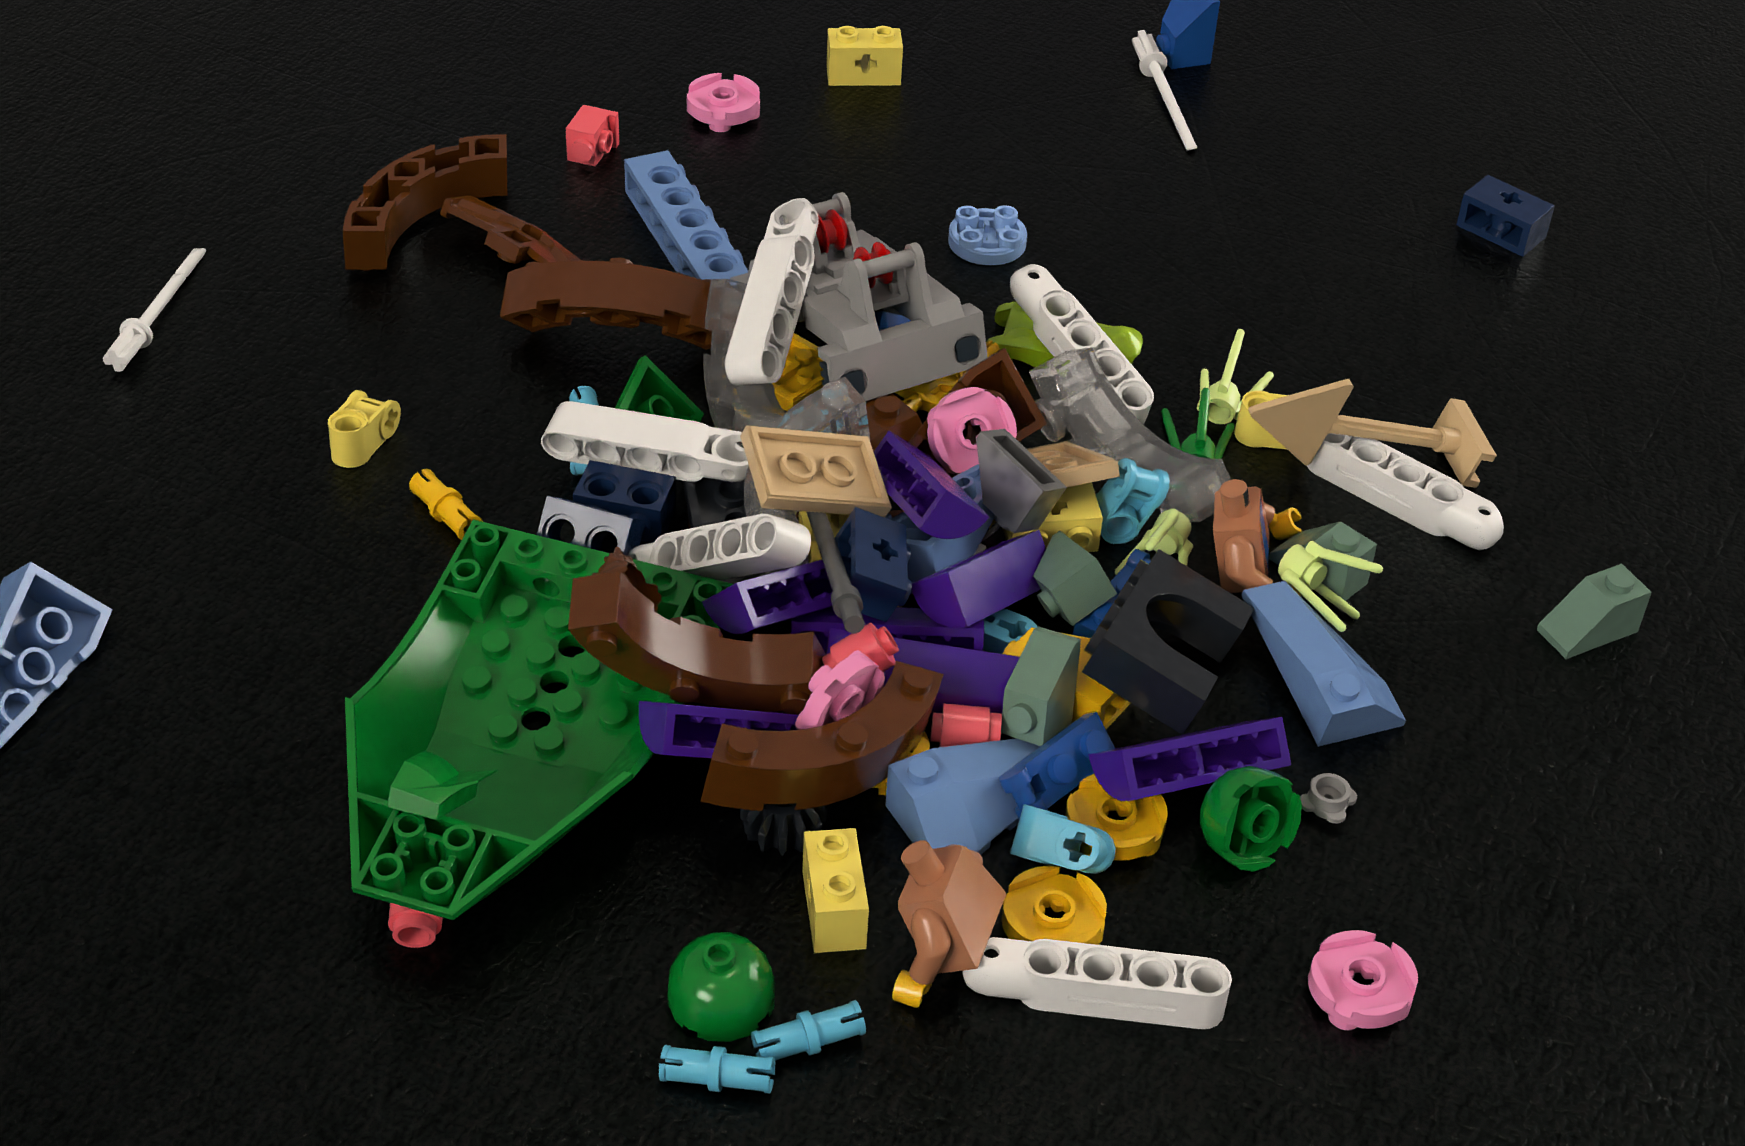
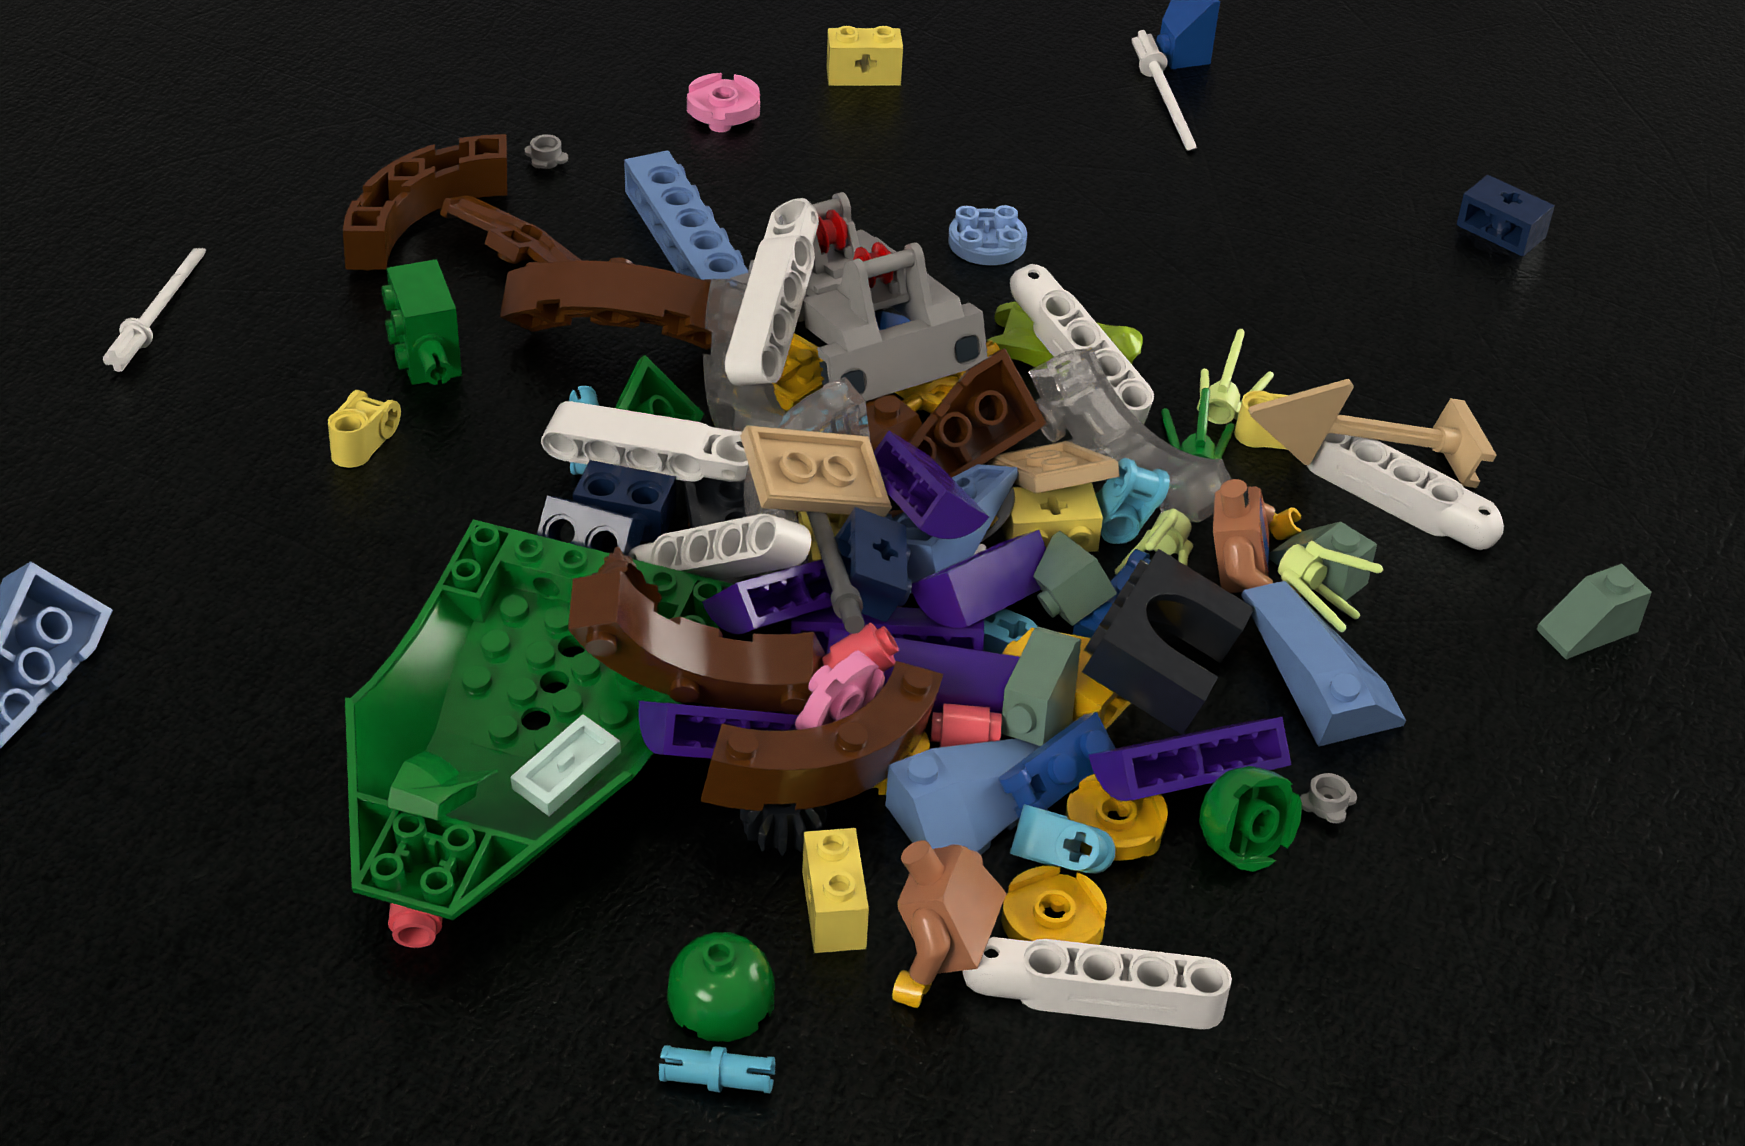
yellow pin [409,469,483,540] -> none
coral brick [566,105,619,167] -> none
medium azure pin [751,1000,866,1061] -> none
bright pink plate [927,387,1017,474] -> none
flat silver slope [976,429,1067,533] -> none
bright pink plate [1308,930,1418,1030] -> none
none -> green brick [382,259,462,385]
none -> light aqua plate [510,714,621,816]
none -> light grey plate [525,135,568,169]

